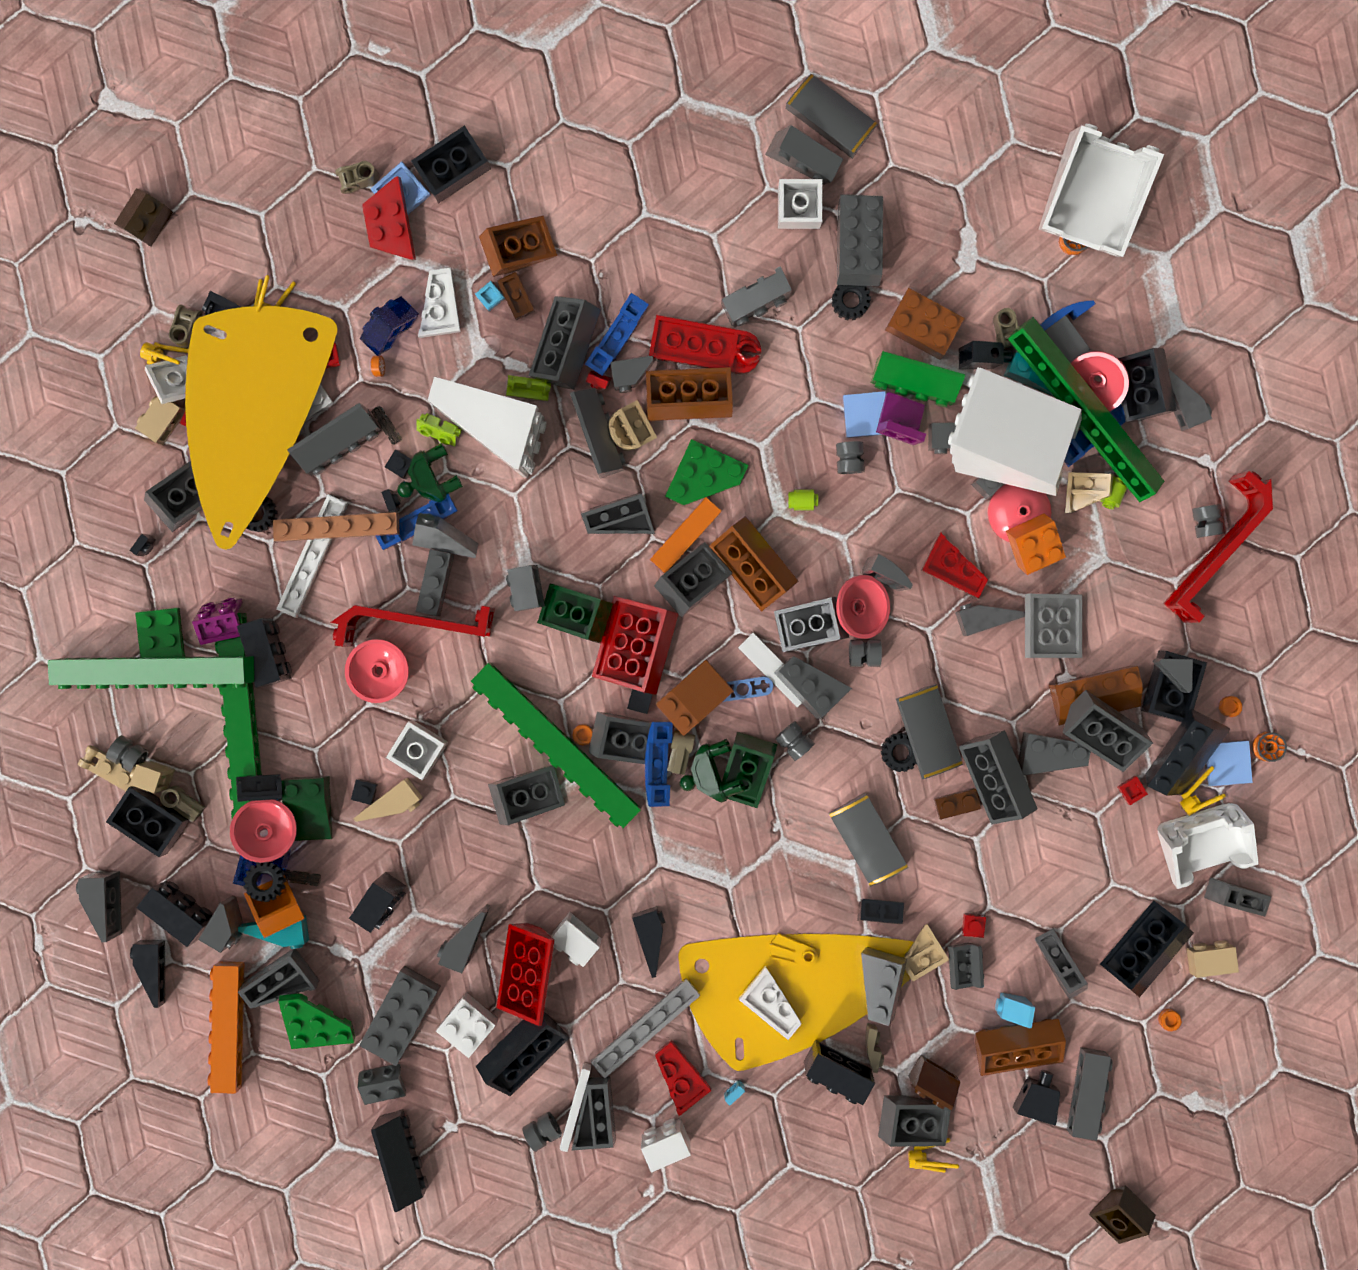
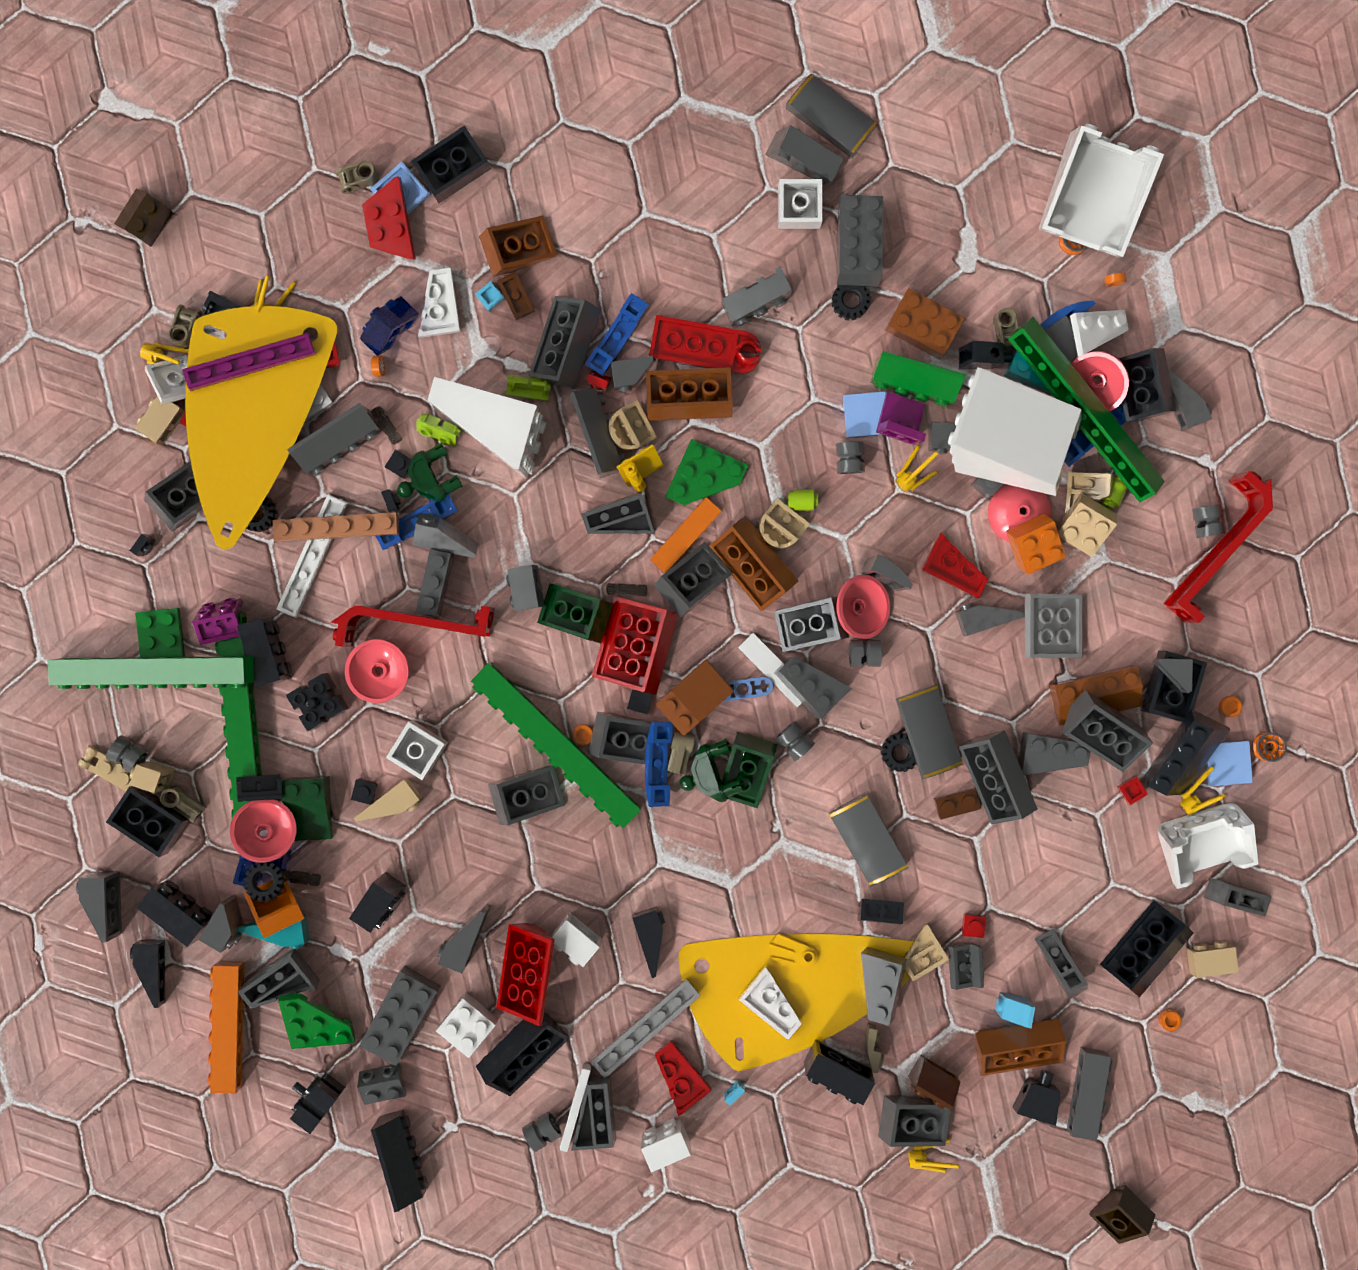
none -> magenta tile [182,333,316,391]
none -> black brick [286,673,349,732]
none -> black brick [290,1072,346,1134]
none -> clear smoke axle [606,583,647,596]
none -> yellow hinge [616,445,664,492]
none -> tan slope [759,498,810,549]
none -> yellow plant [895,446,938,493]
none -> tan brick [1057,493,1118,557]
none -> white wing [1070,310,1129,357]
none -> orange tile [1104,273,1127,287]

